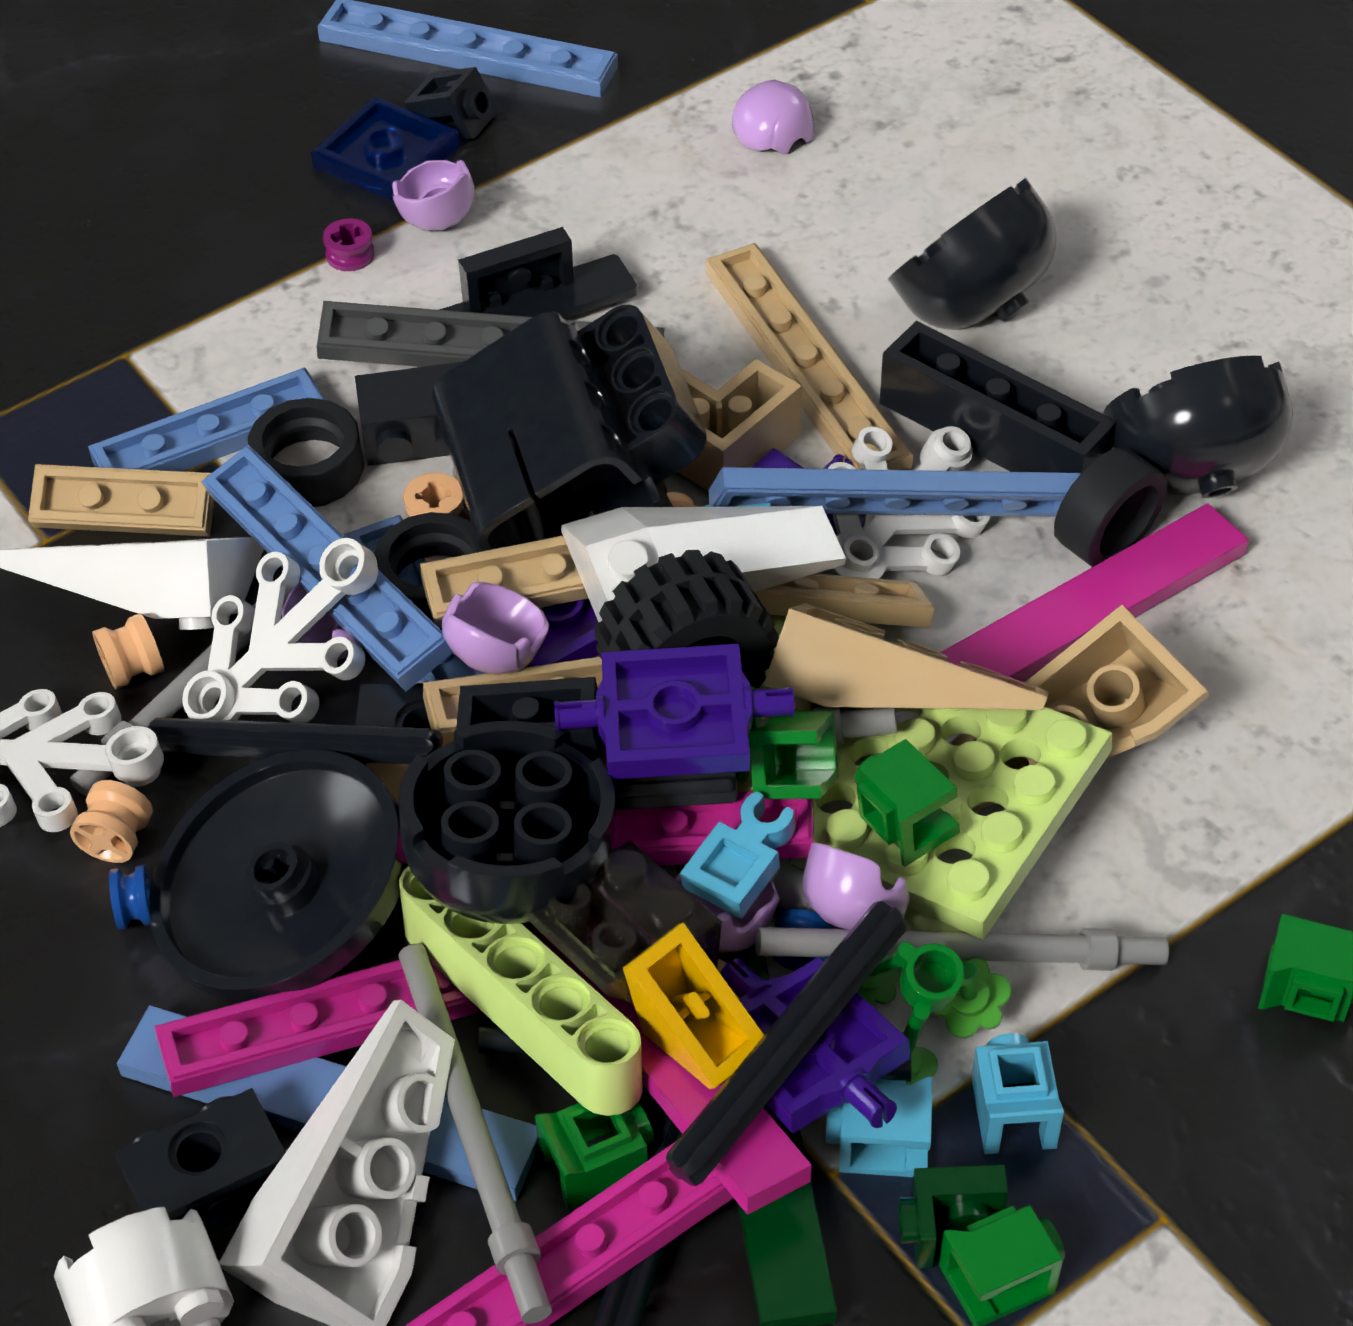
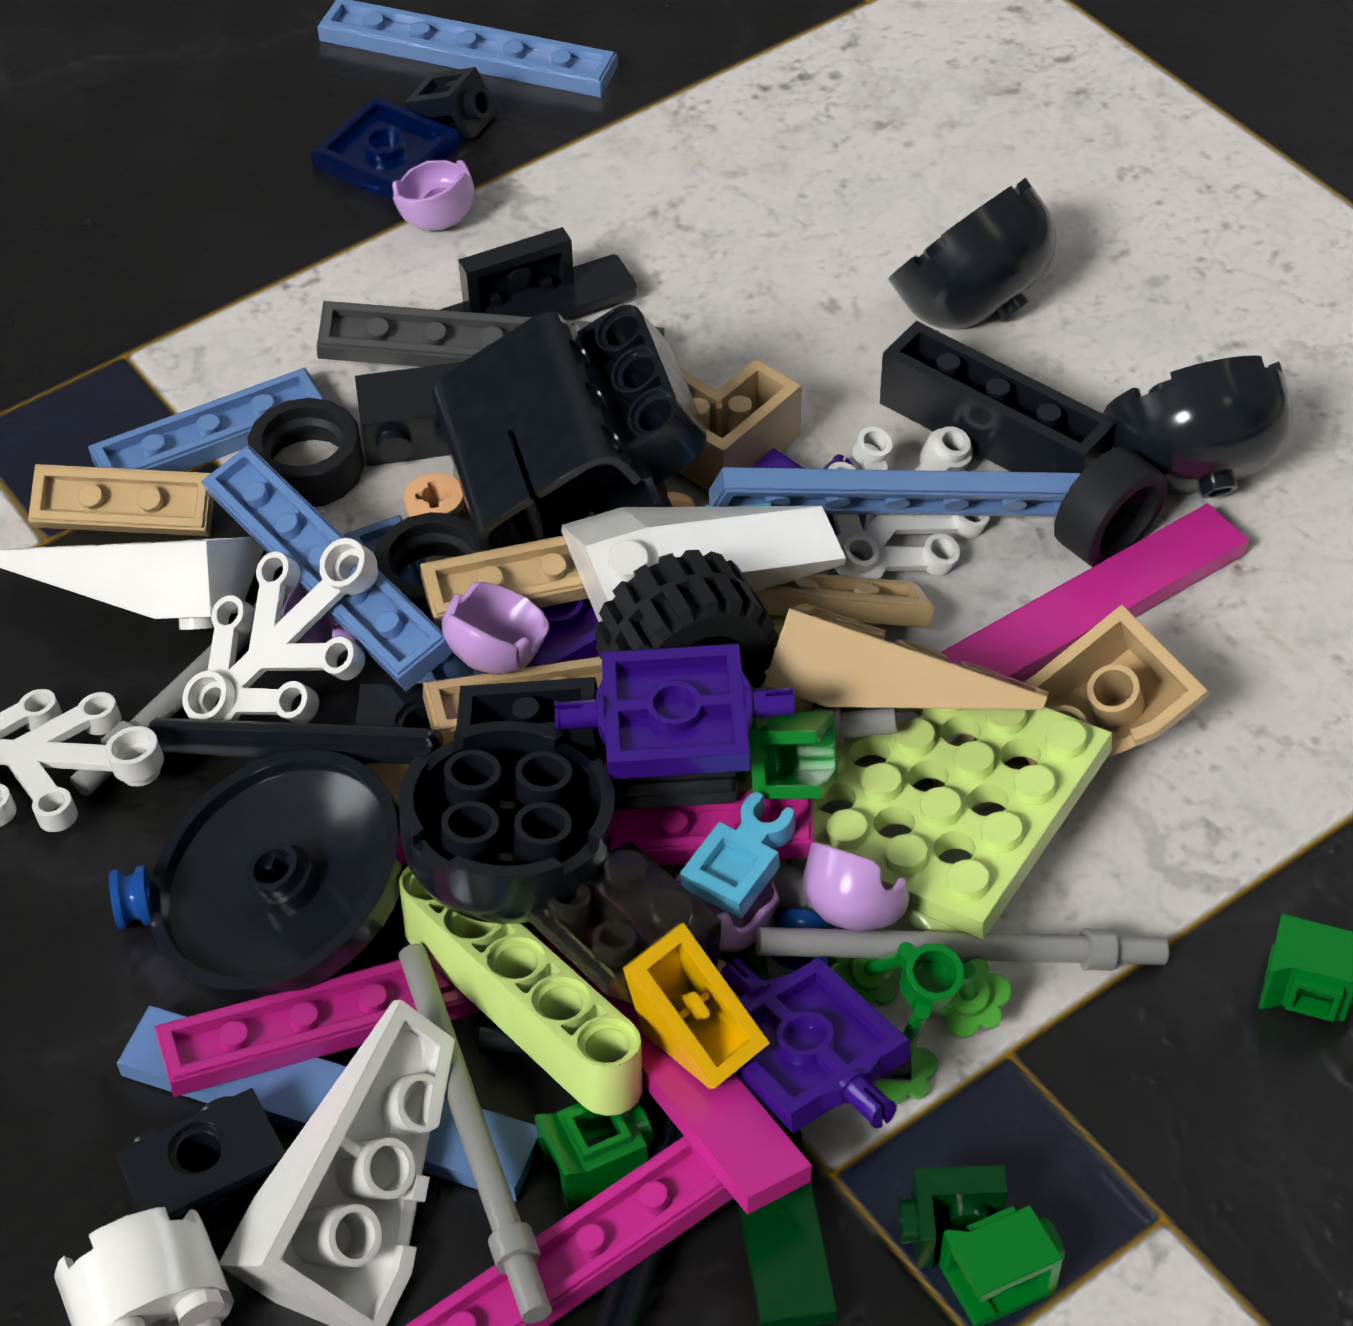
light nougat wheel [69,780,153,863] -> none
light nougat wheel [92,613,164,690] -> none
magenta bush [323,218,374,272] -> none
black axle [666,901,906,1186] -> none
tan tile [706,243,913,470] -> none
lavender hair [731,79,815,154] -> none
medium azure window [825,1077,933,1177] -> none
green window [855,739,960,867] -> none
medium azure window [971,1033,1064,1154] -> none

